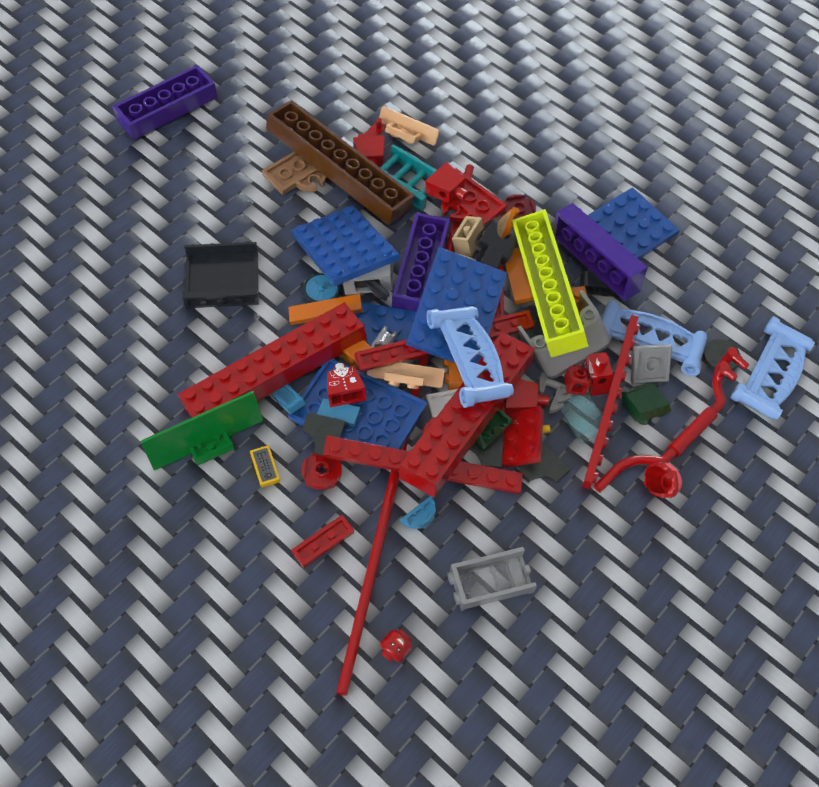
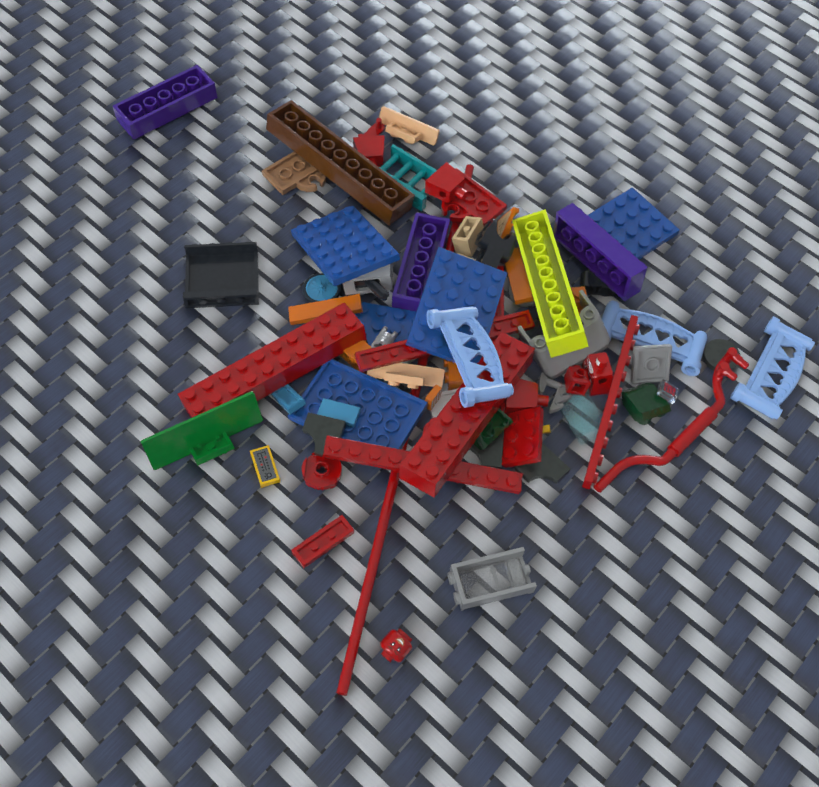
red torso [327,363,366,408] -> none
dark azure plate [400,496,436,529] -> none
dark red tile [502,194,536,220] -> none
red hair [643,462,682,498] -> none
none -> orange tile [425,384,442,411]
none -> clear tile [657,379,679,404]

